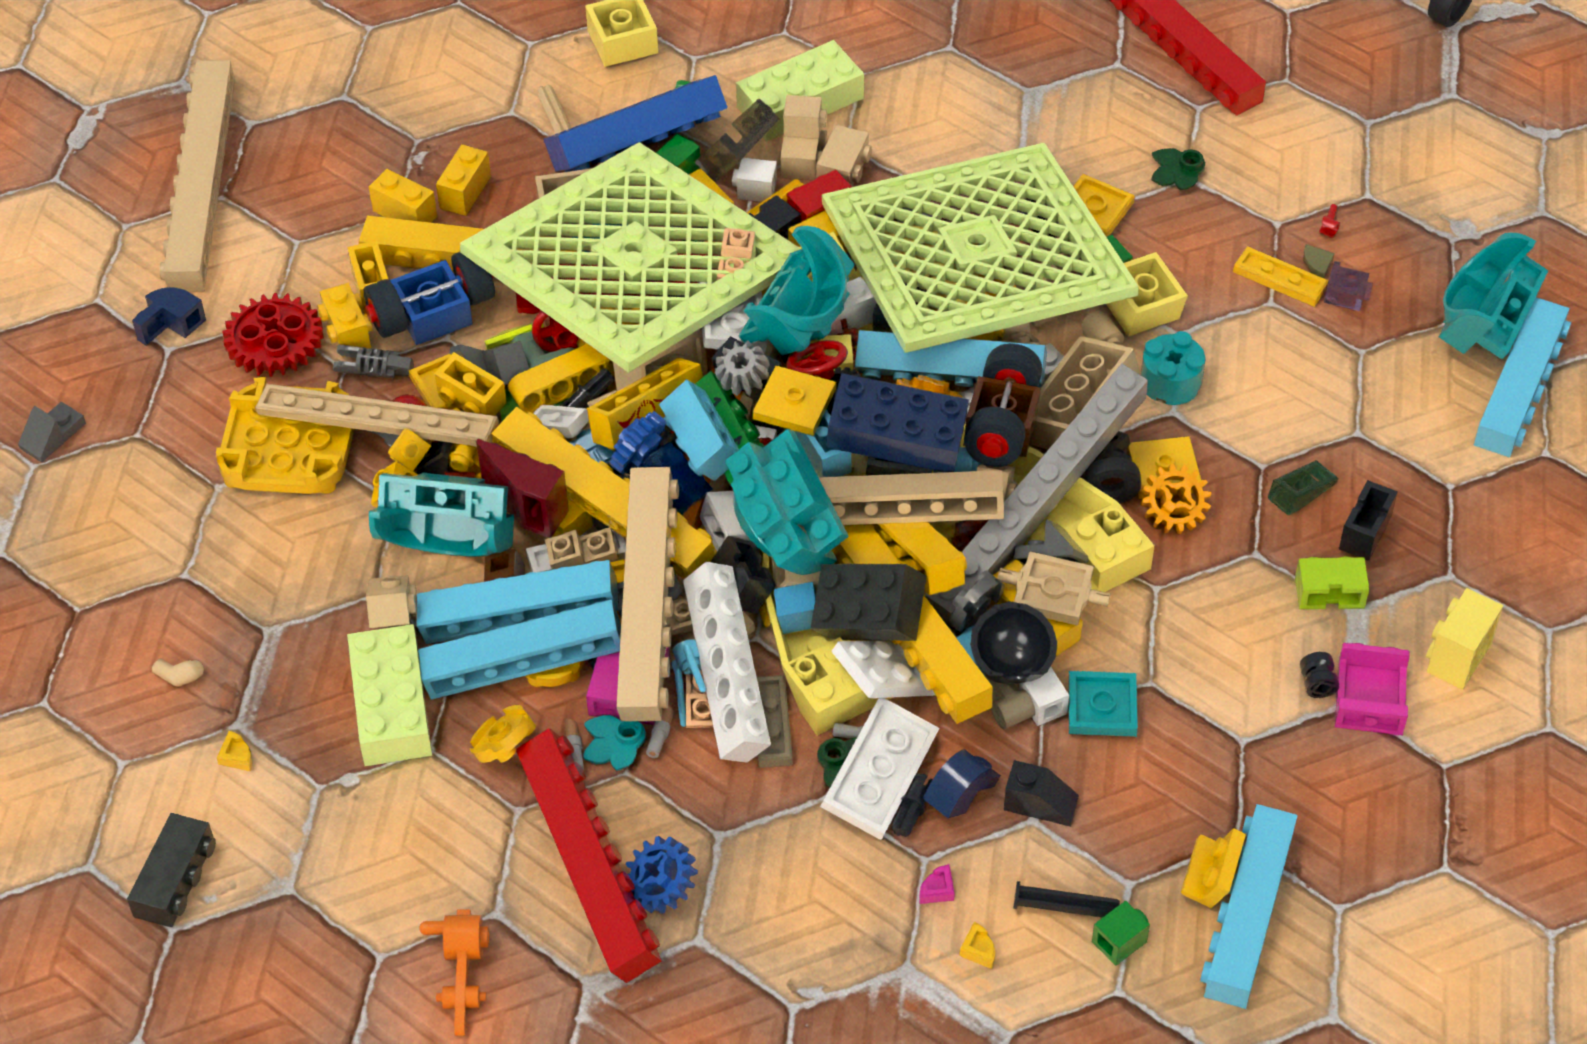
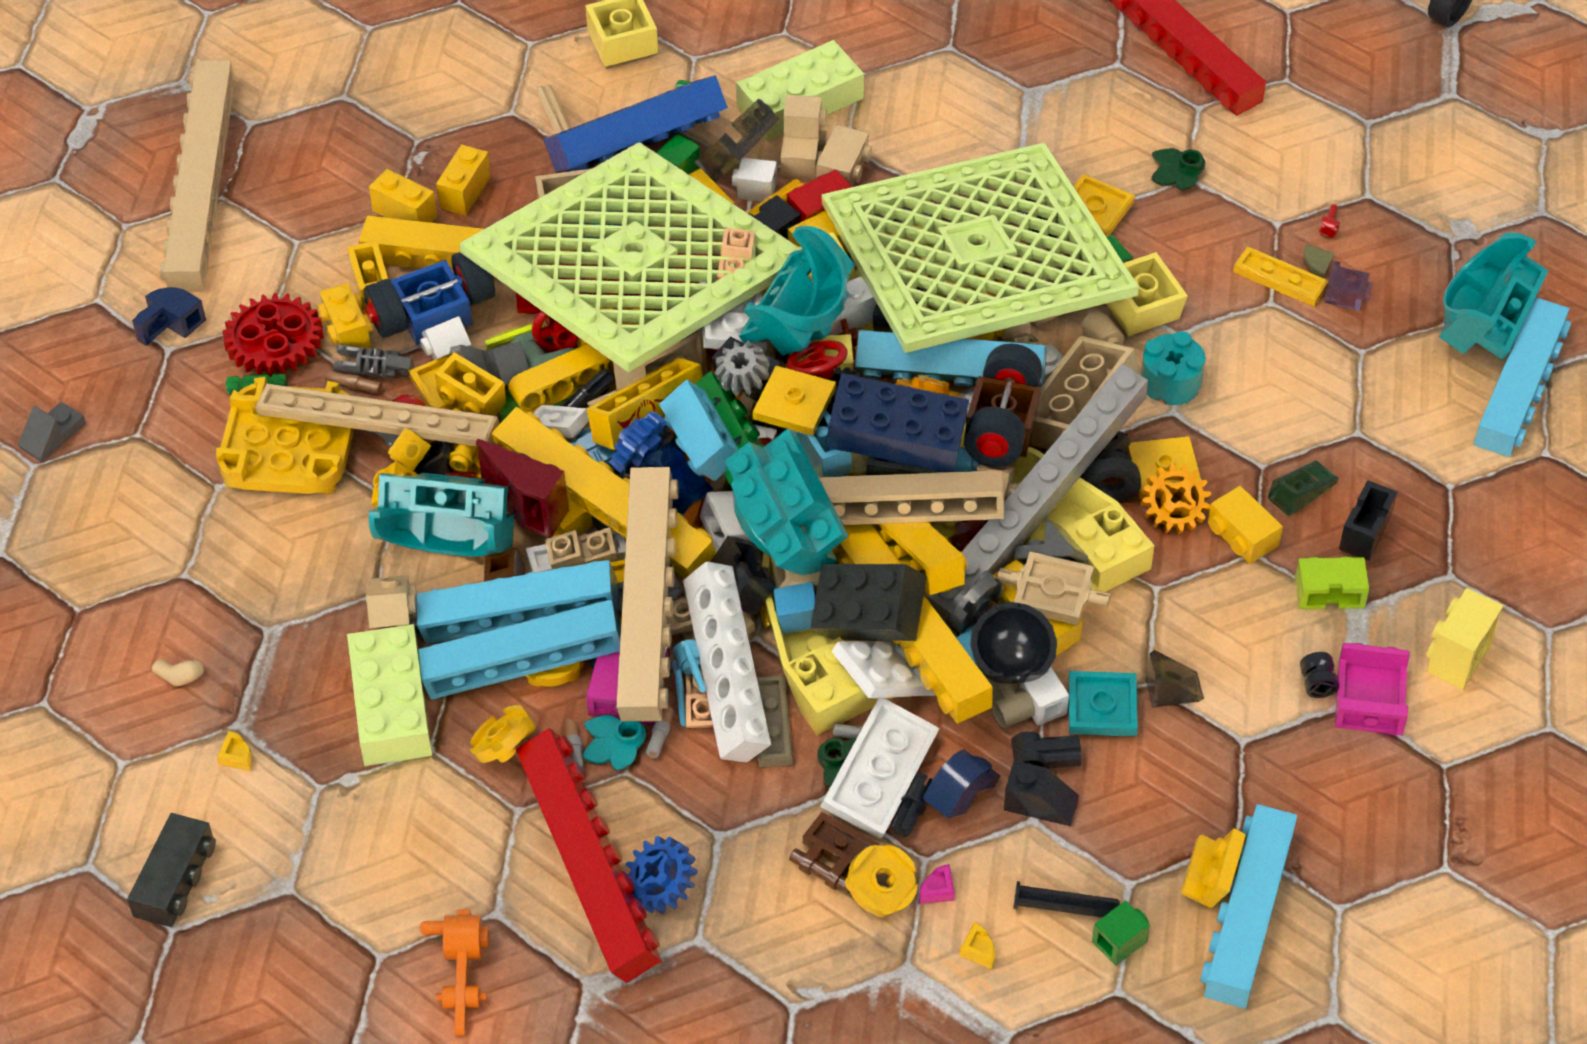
none -> green axle [226,373,288,395]
none -> medium nougat piece [324,371,382,395]
none -> white brick [420,316,471,360]
none -> reddish brown plate [789,812,880,894]
none -> yellow plate [845,845,918,917]
none -> black piece [1011,731,1081,768]
none -> clear smoke slope [1146,650,1204,707]
none -> yellow brick [1208,486,1283,564]

